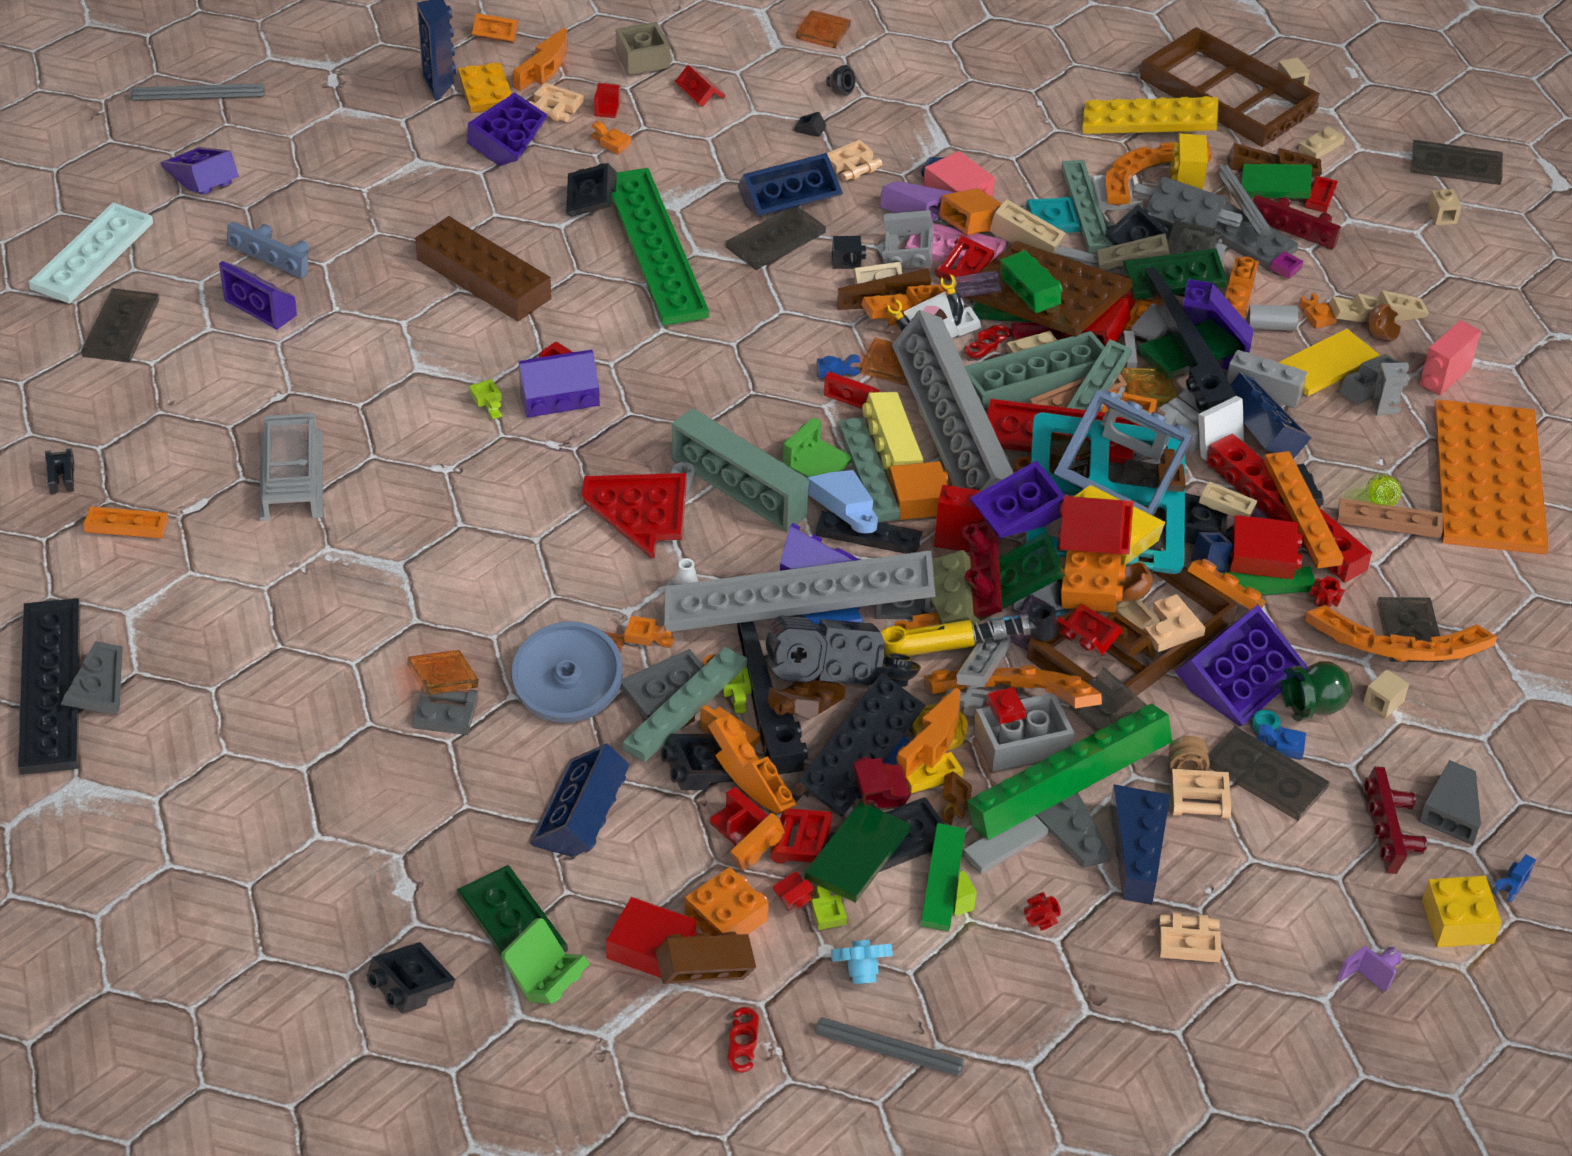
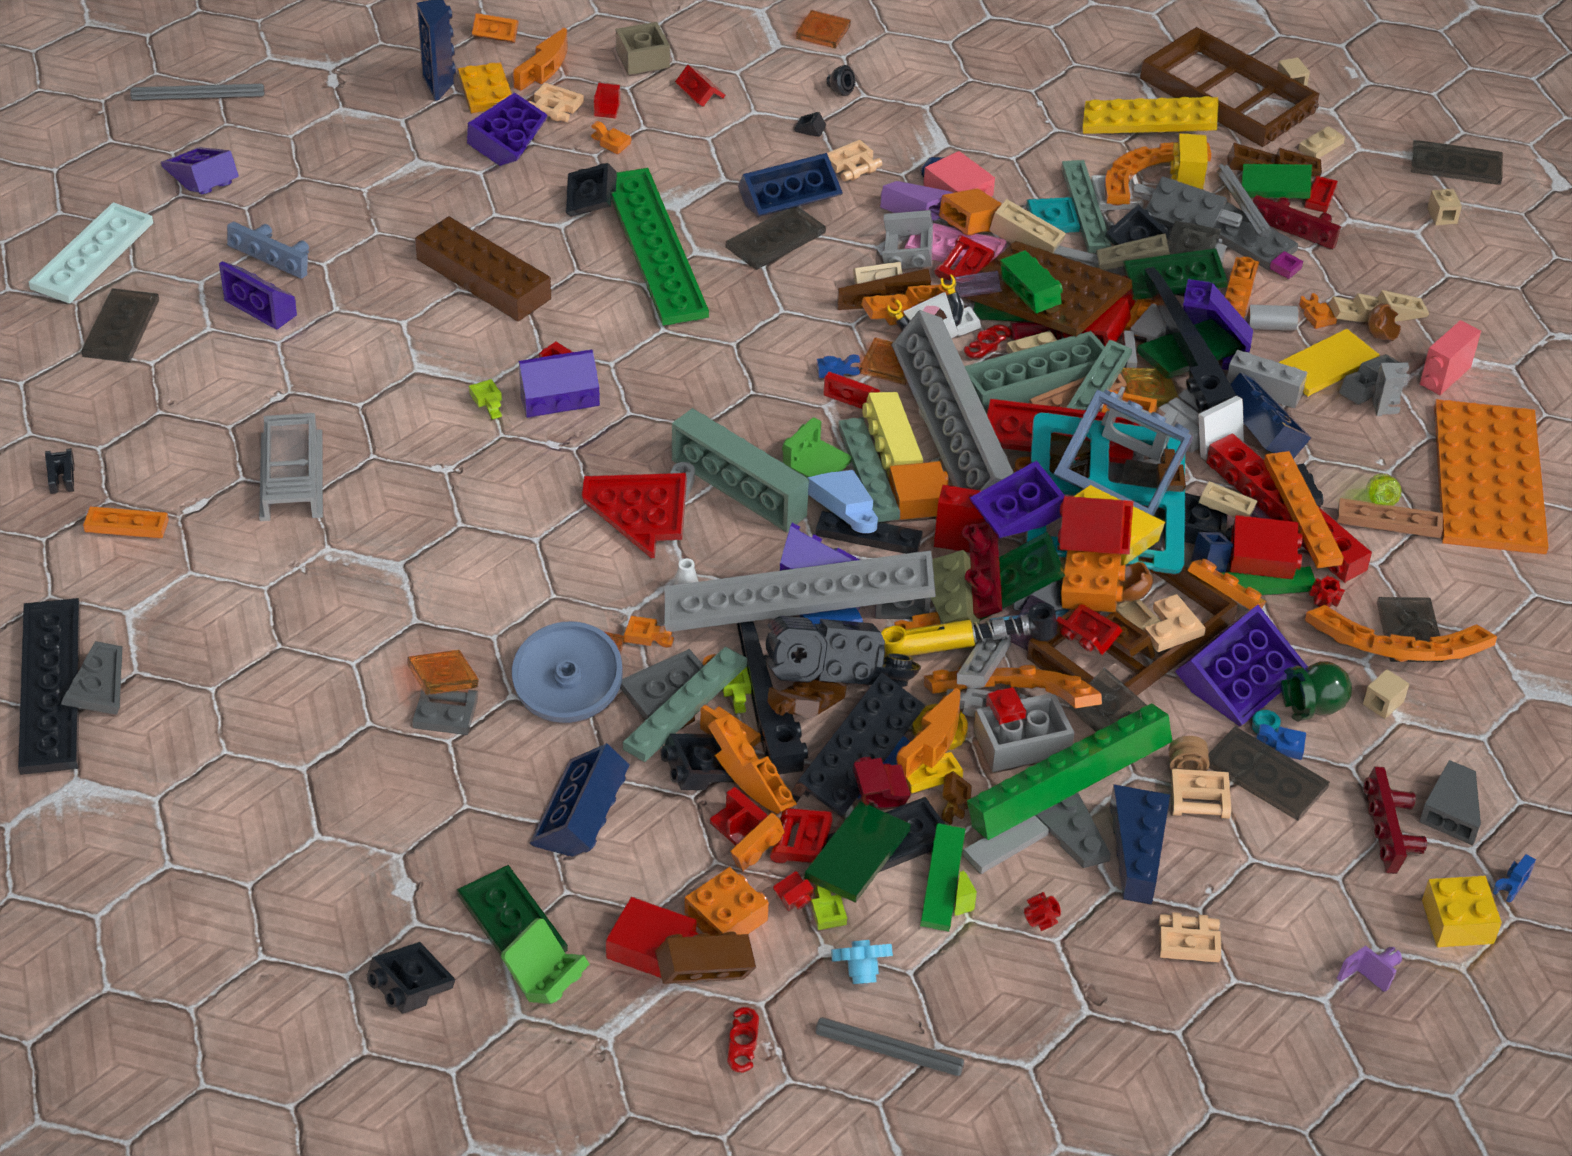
black brick [832,236,866,269] -> none

